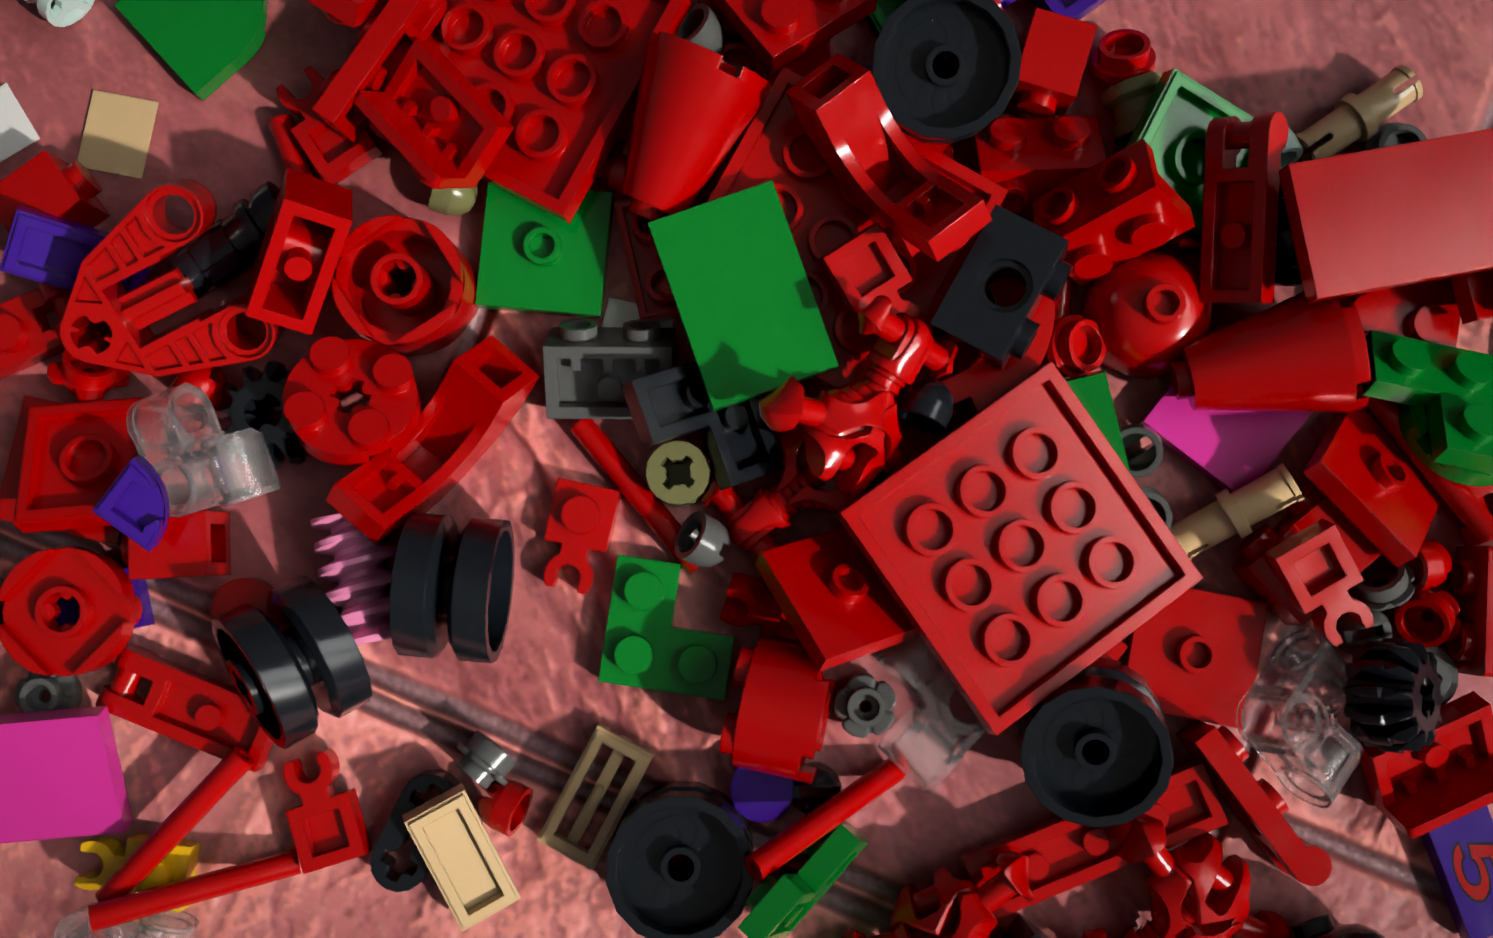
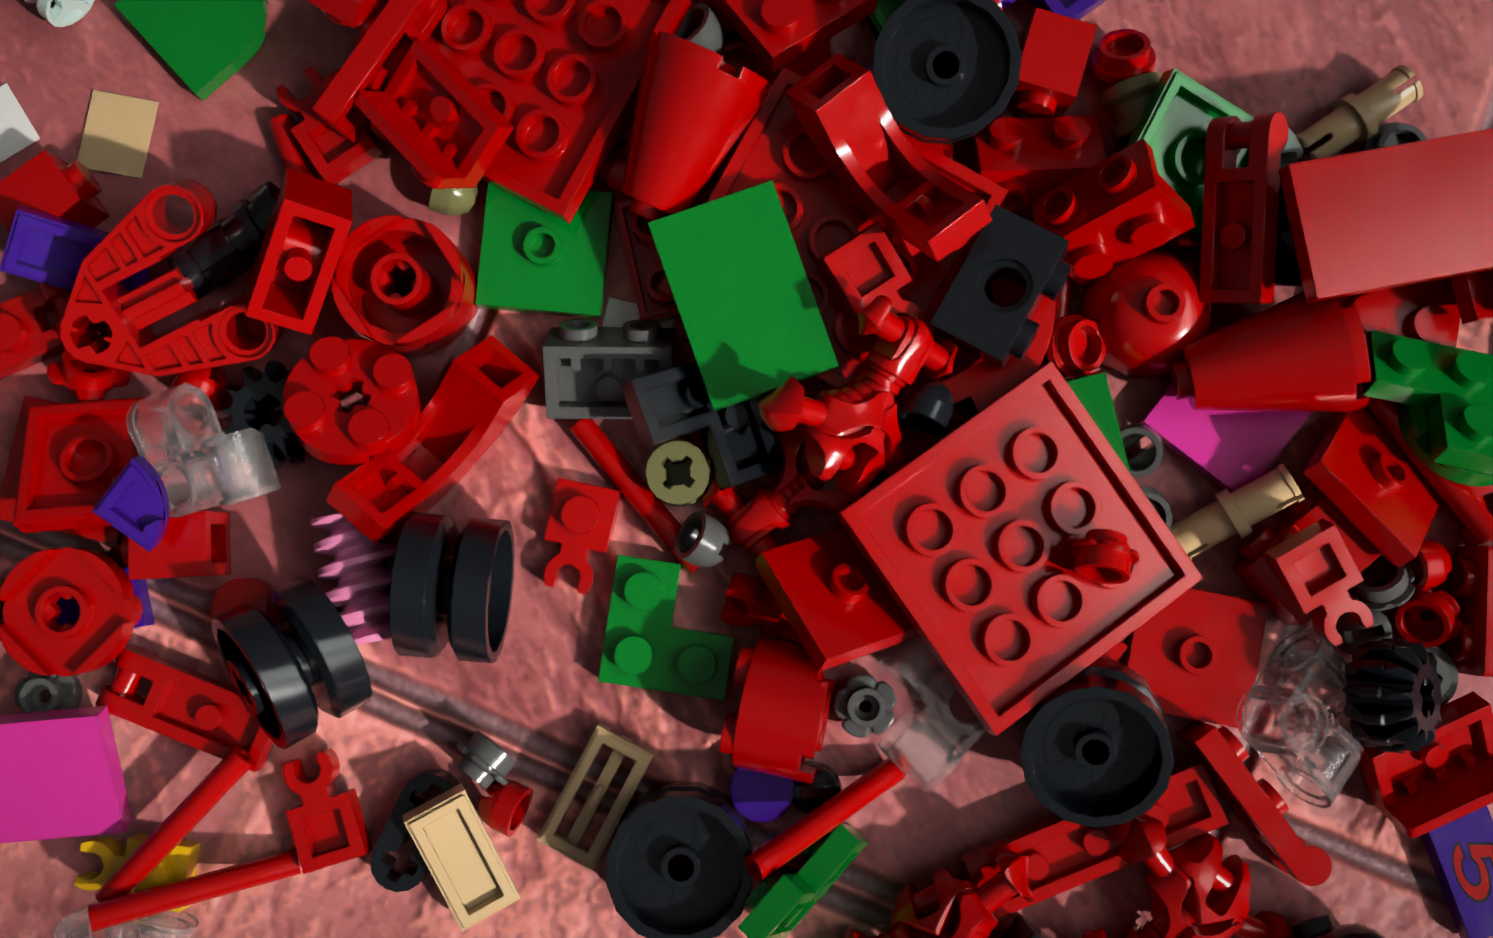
none -> red plate [1070,529,1139,584]

